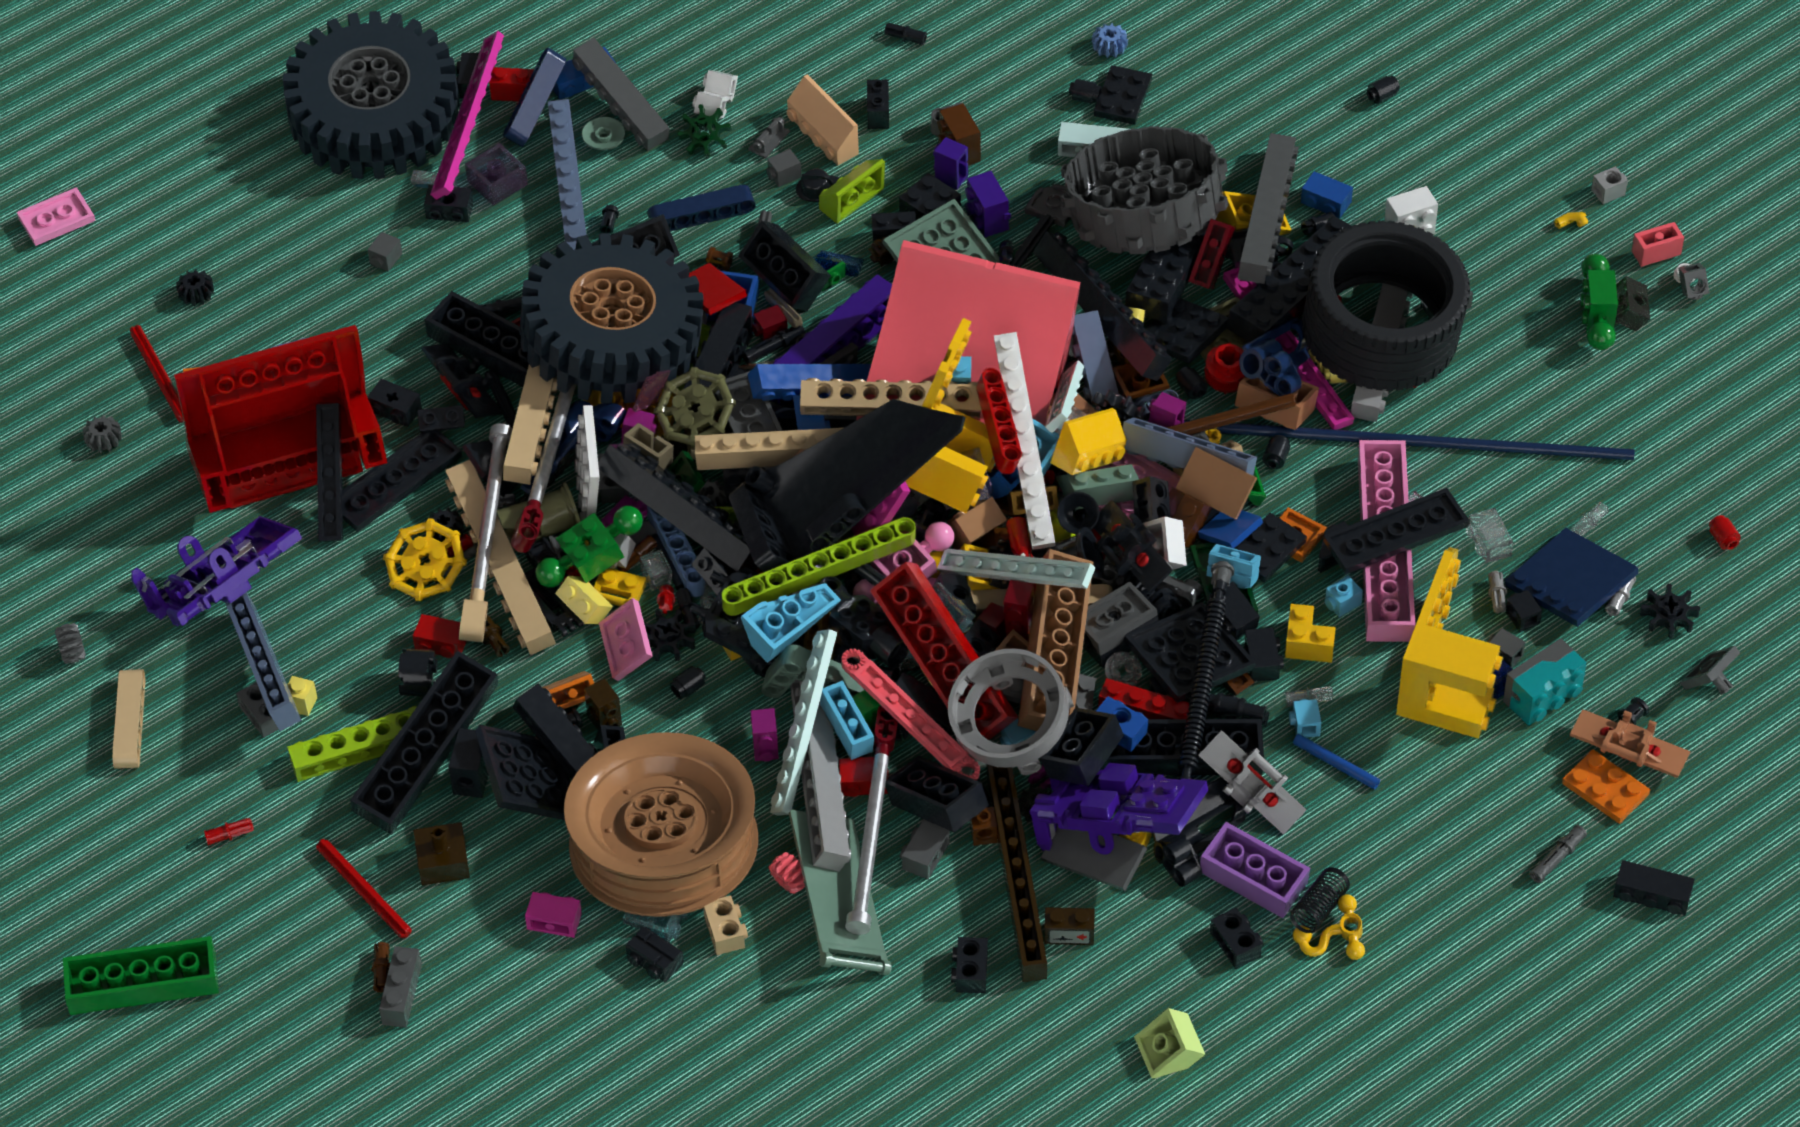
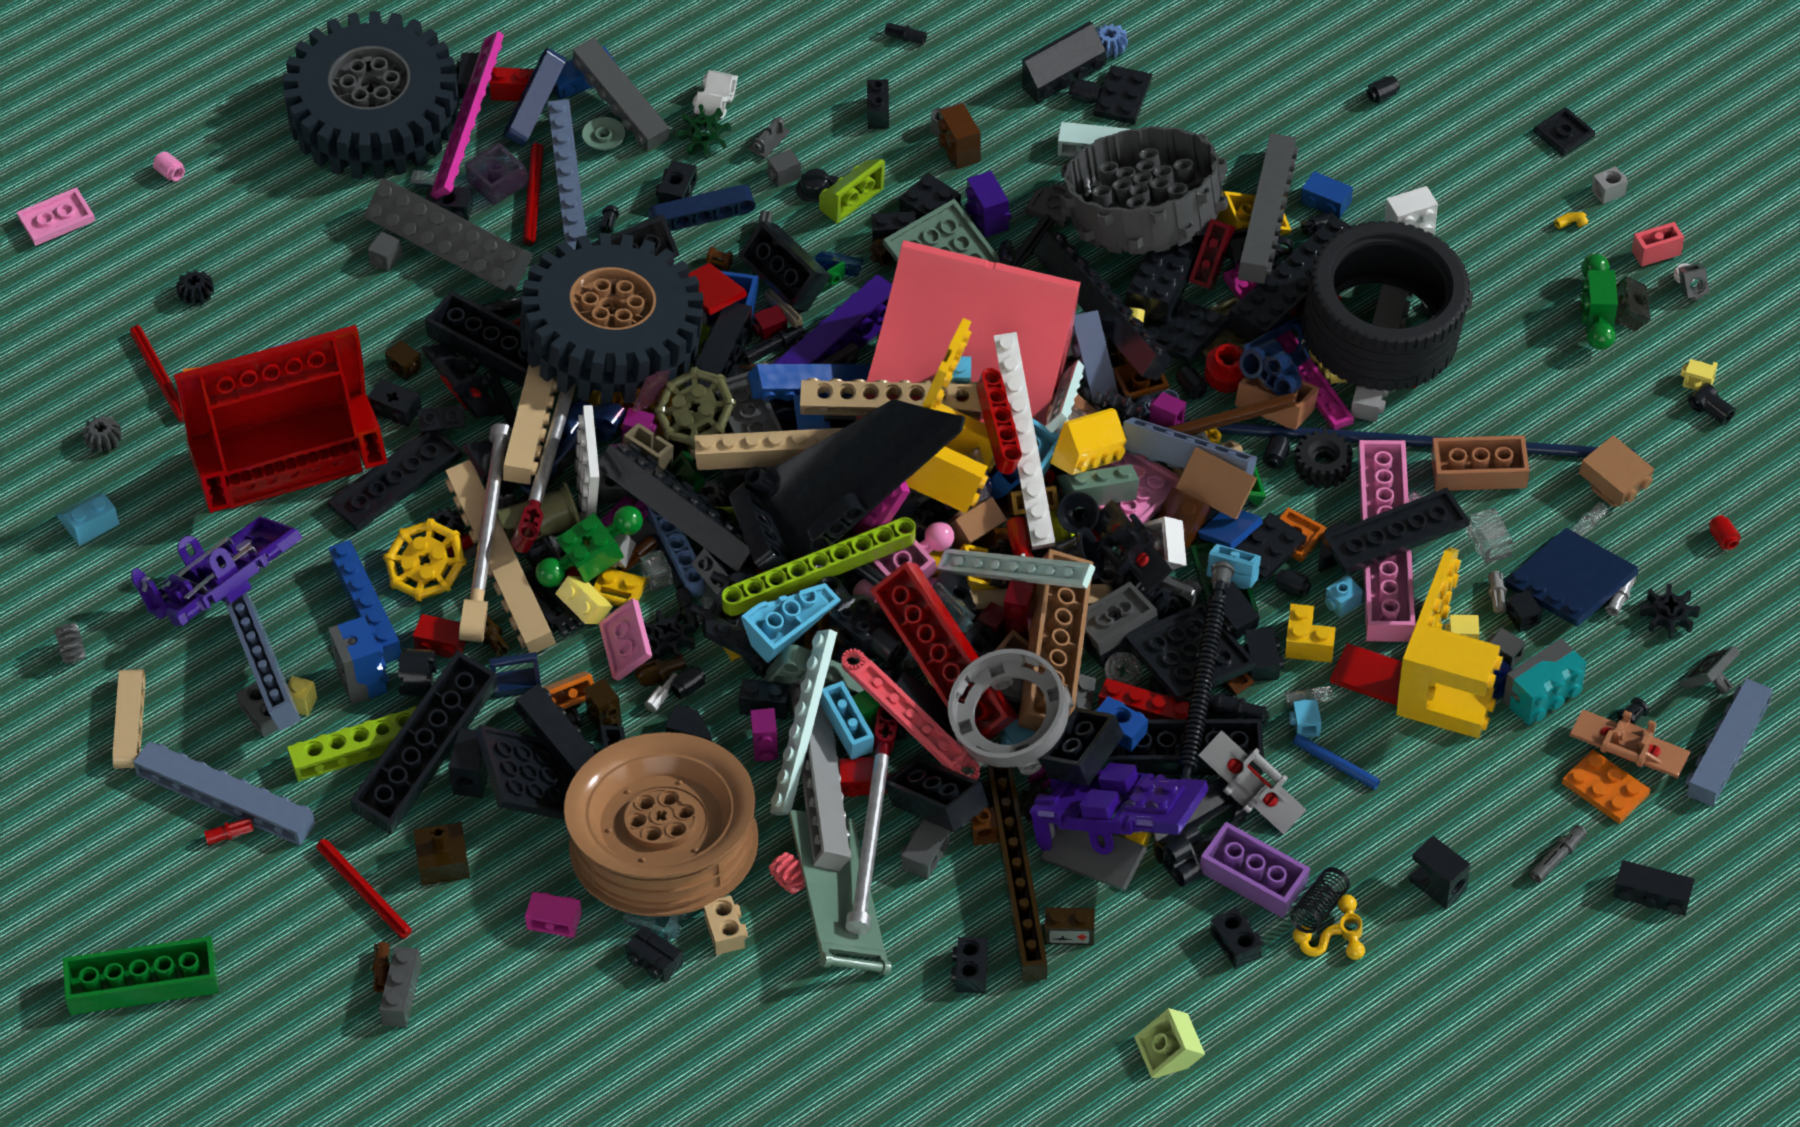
black plate [316,403,343,542] -> none
red axle [657,584,675,614] -> none
light nougat slope [787,74,859,166] -> none
dark purple piece [933,137,968,190] -> none
black brick [1132,476,1170,523] -> none
none -> medium azure slope [56,493,119,546]
none -> sand blue brick [133,741,315,846]
none -> bright pink brick [153,152,185,181]
none -> blue brick [328,540,401,663]
none -> blue piece [328,616,389,705]
none -> dark grey brick [363,177,533,294]
none -> dark brown brick [385,340,422,381]
none -> dark blue tile [489,652,541,698]
none -> red axle [523,143,544,246]
none -> dark brown arm [635,654,687,686]
none -> white axle [644,673,678,712]
none -> black brick [656,160,698,204]
none -> black slope [665,705,712,742]
none -> black brick [738,679,791,720]
none -> black slope [1022,21,1106,103]
none -> black brick [1275,569,1311,598]
none -> black tyre [1294,430,1353,489]
none -> red tile [1330,643,1402,706]
none -> black piece [1409,836,1470,910]
none -> nougat brick [1431,435,1530,491]
none -> light yellow brick [1444,615,1479,640]
none -> black tile [1533,107,1596,157]
none -> medium nougat brick [1579,435,1654,507]
none -> light yellow brick [1681,359,1718,390]
none -> sand blue brick [1685,678,1773,807]
none -> black piece [1688,383,1736,425]

